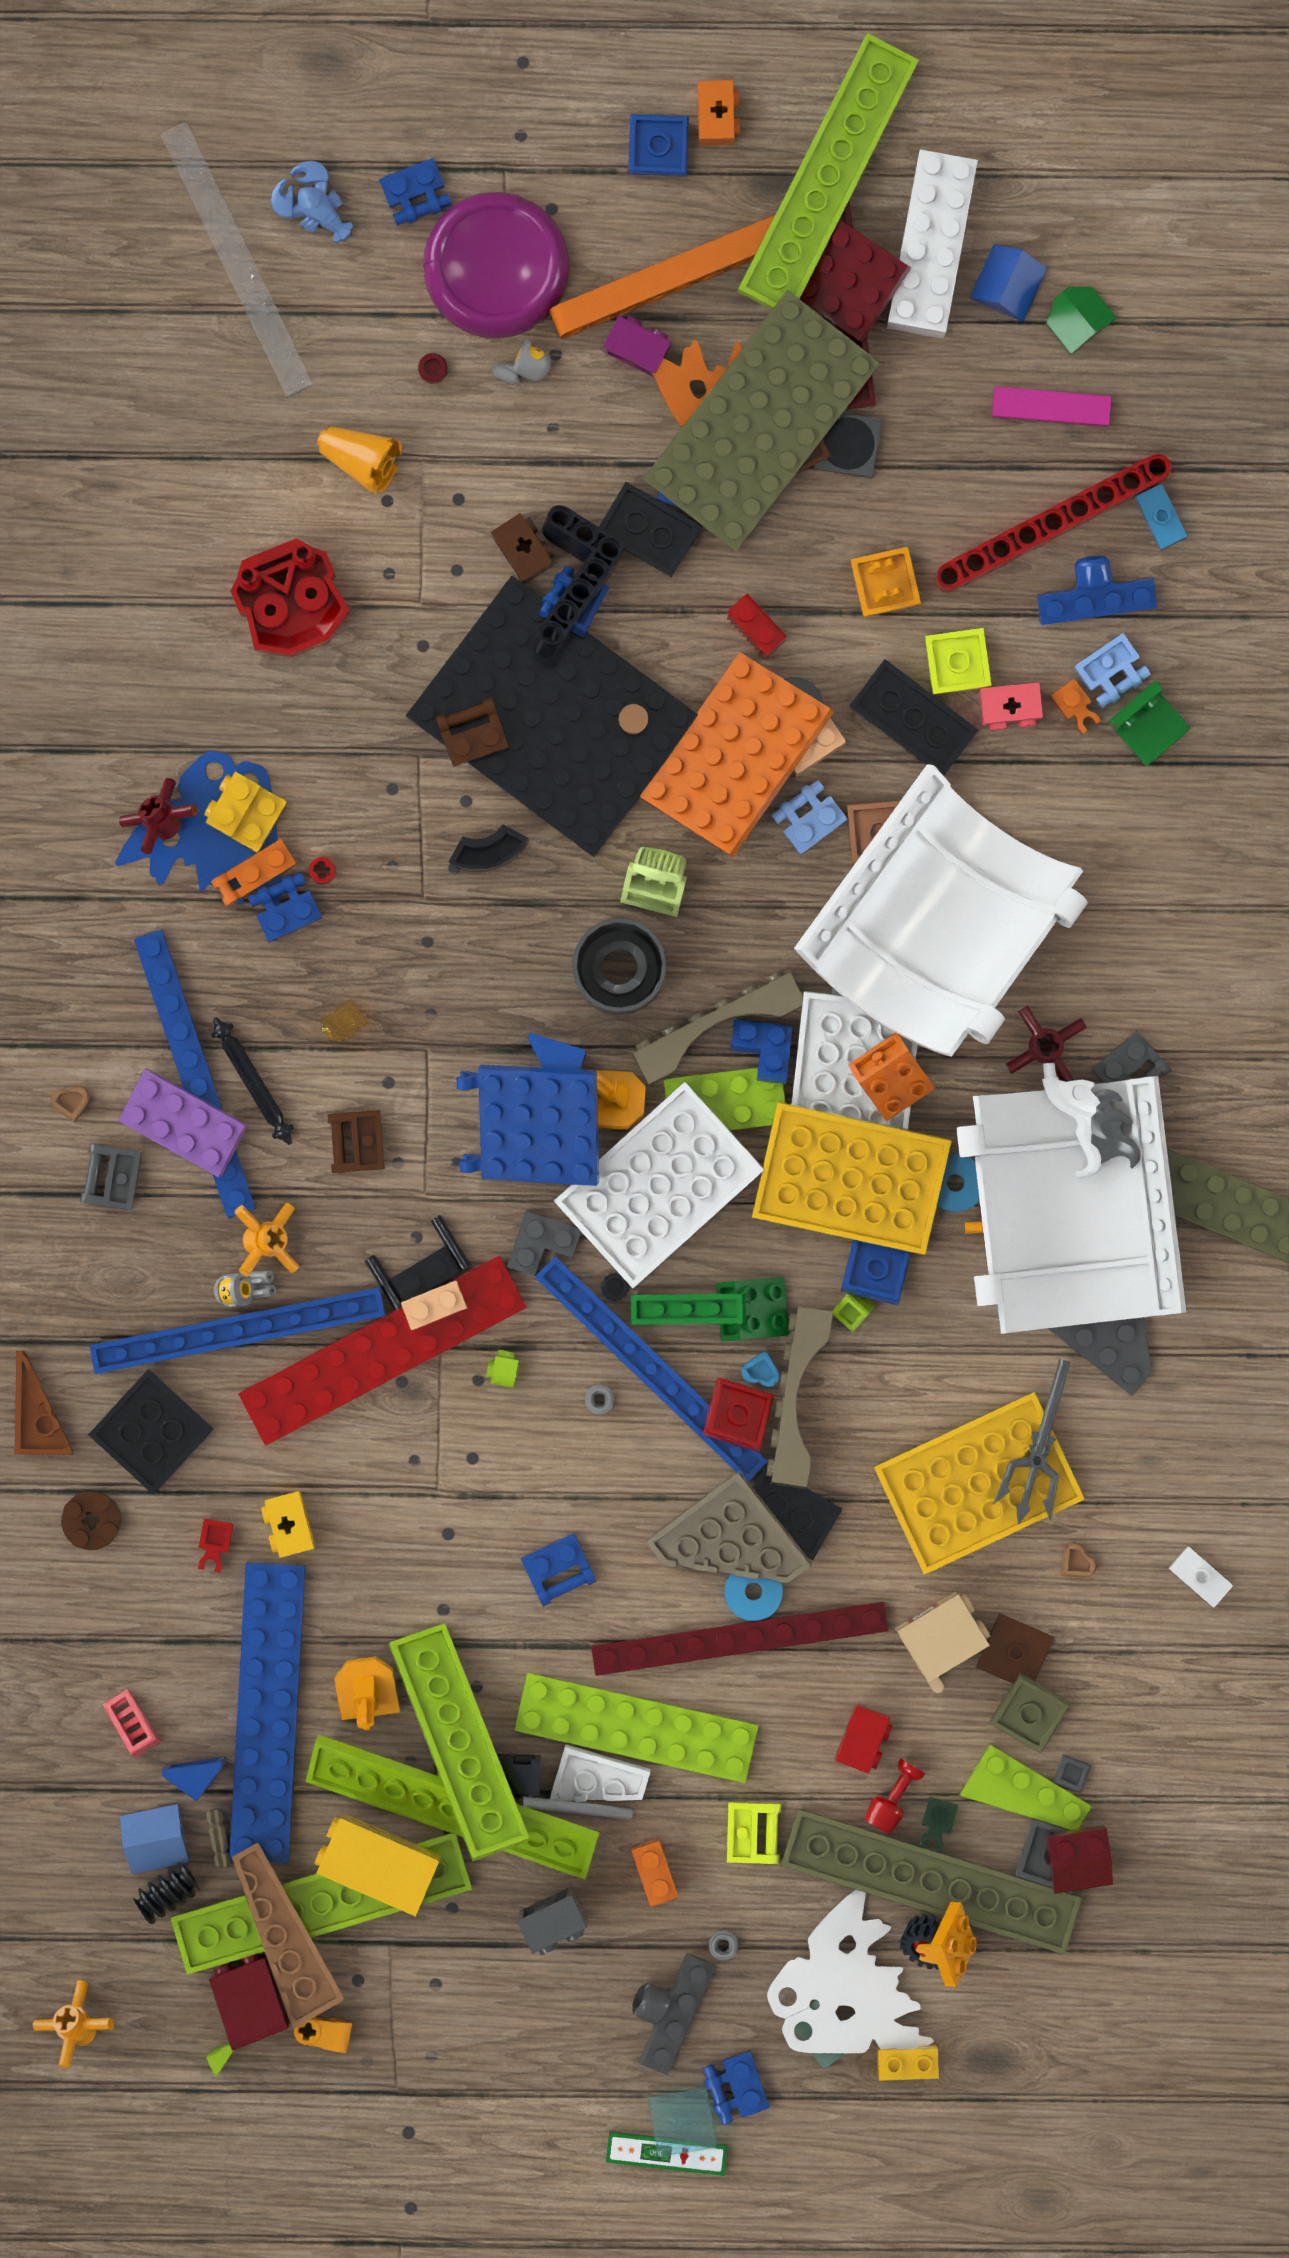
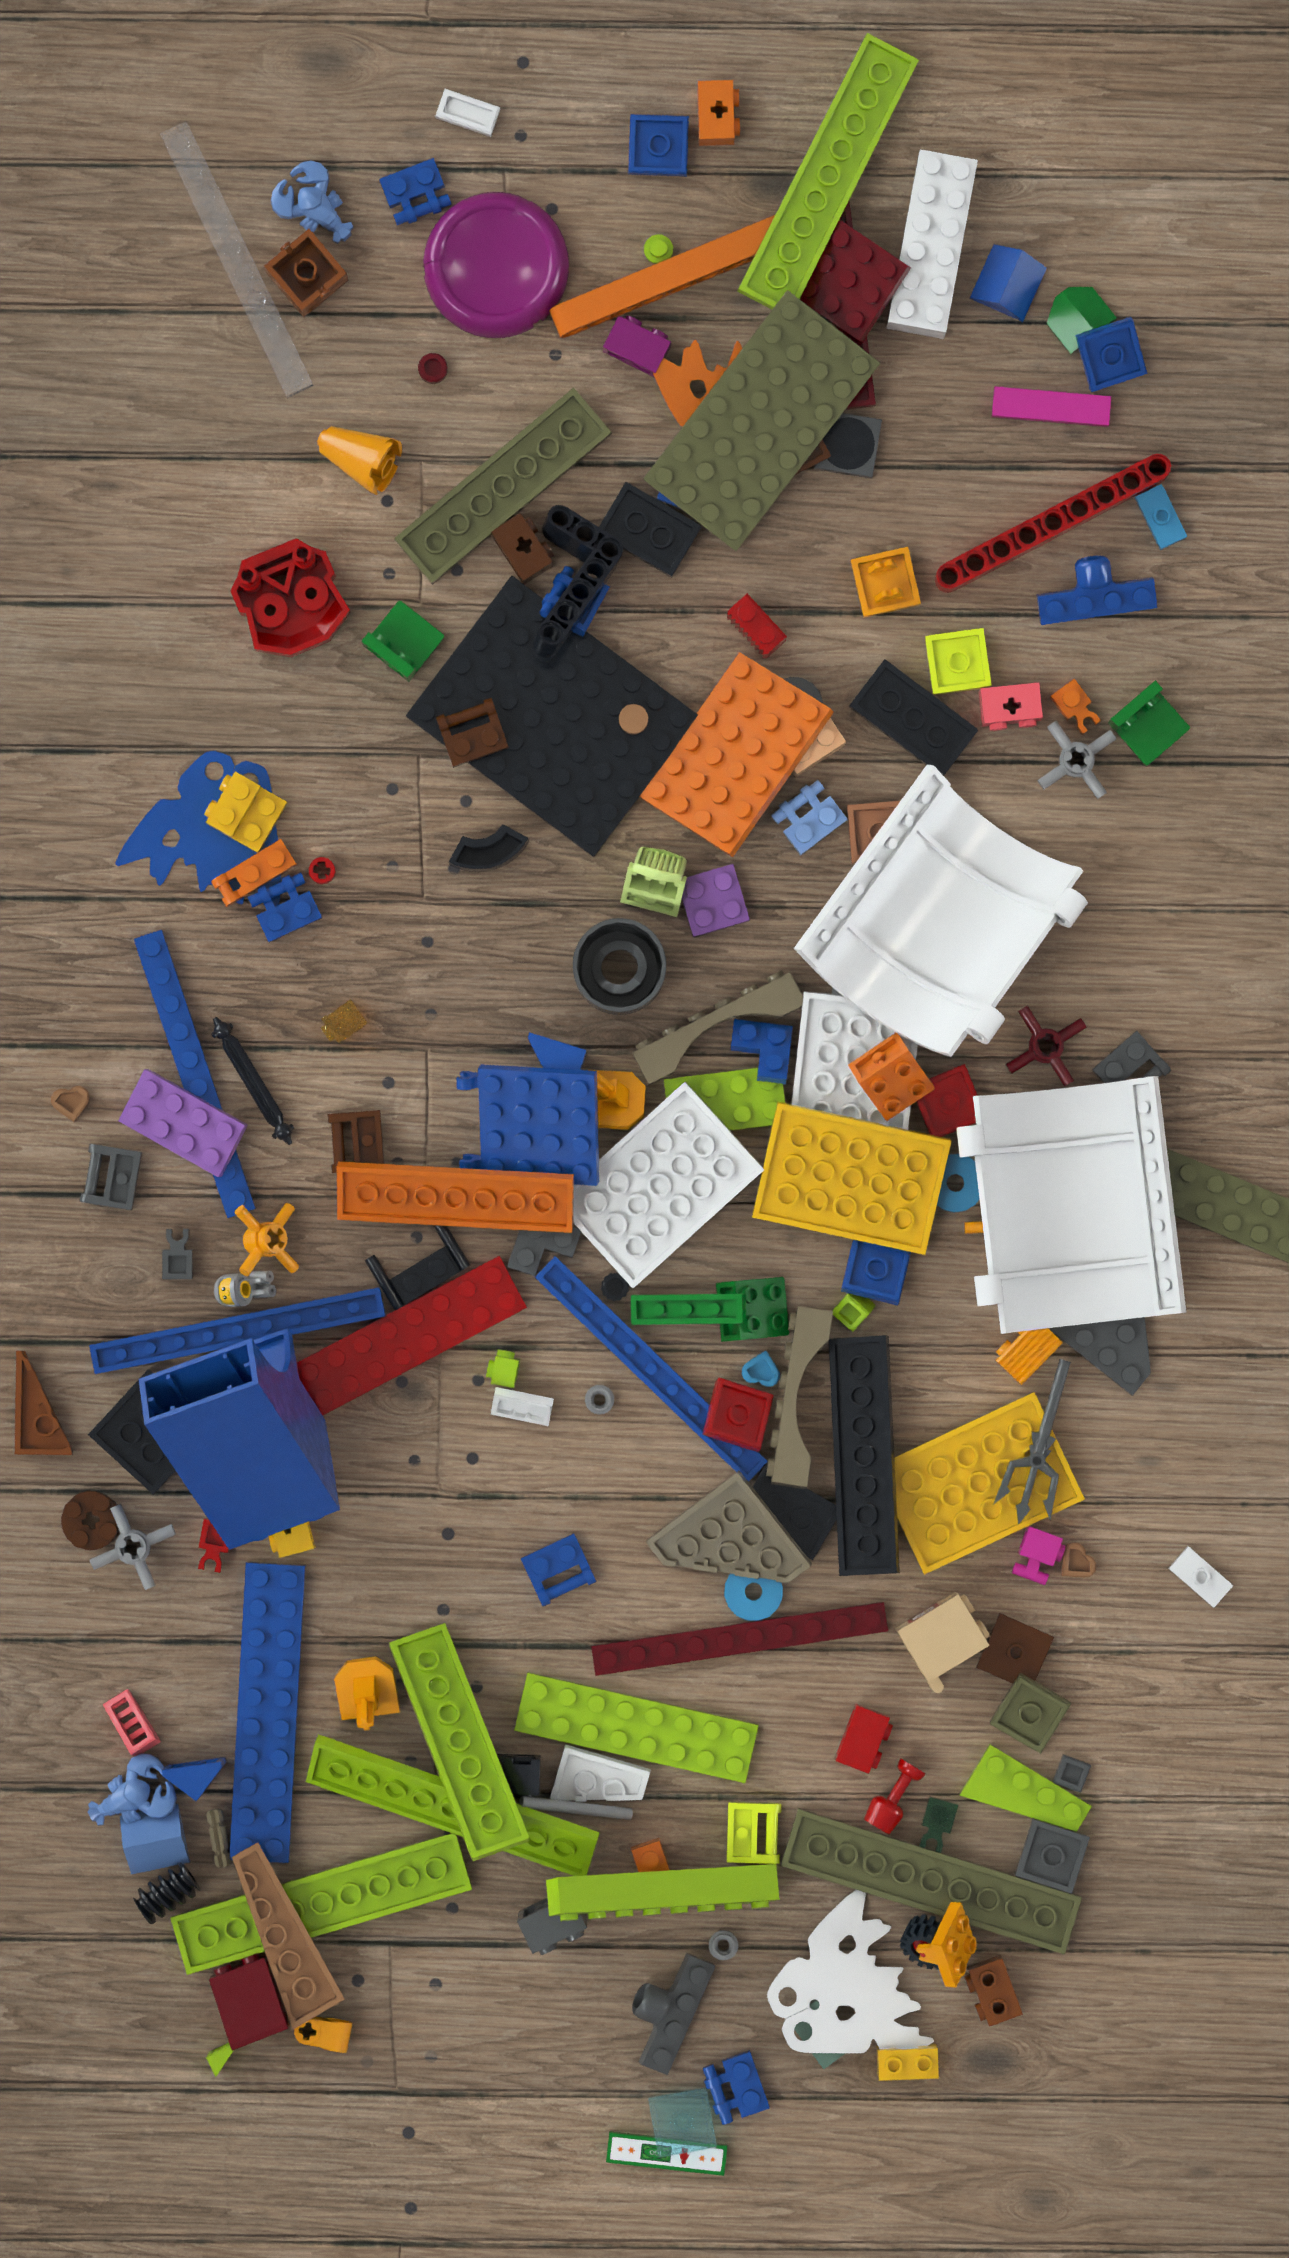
light orange bar [33,1980,114,2069] -> none
dark red bar [119,778,198,854] -> none
yellow brick [314,1813,442,1917] -> none
light nougat brick [401,1281,468,1330] -> none
light grey piece [491,339,551,385] -> none
piece [1042,1063,1139,1178] -> none
dark red slope [1045,1825,1113,1894] -> none
light blue plate [1074,633,1151,708] -> none
none -> medium blue animal [88,1753,177,1826]
none -> light grey bar [90,1504,176,1590]
none -> blue arch [139,1328,340,1550]
none -> dark grey plate [162,1229,193,1280]
none -> dark orange brick [264,229,349,317]
none -> orange plate [337,1161,574,1233]
none -> green bracket [361,601,444,682]
none -> olive plate [394,387,612,585]
none -> white tile [435,89,500,137]
none -> white plate [491,1387,554,1426]
none -> lime brick [546,1864,780,1921]
none -> lime plate [644,234,673,264]
none -> medium lavender plate [682,864,750,938]
none -> black plate [829,1335,900,1576]
none -> red plate [916,1064,978,1137]
none -> dark orange brick [964,1955,1023,2027]
none -> light orange brick [995,1328,1063,1385]
none -> dark pink brick [1011,1526,1066,1585]
none -> light grey bar [1037,721,1116,799]
none -> blue plate [1075,317,1147,392]

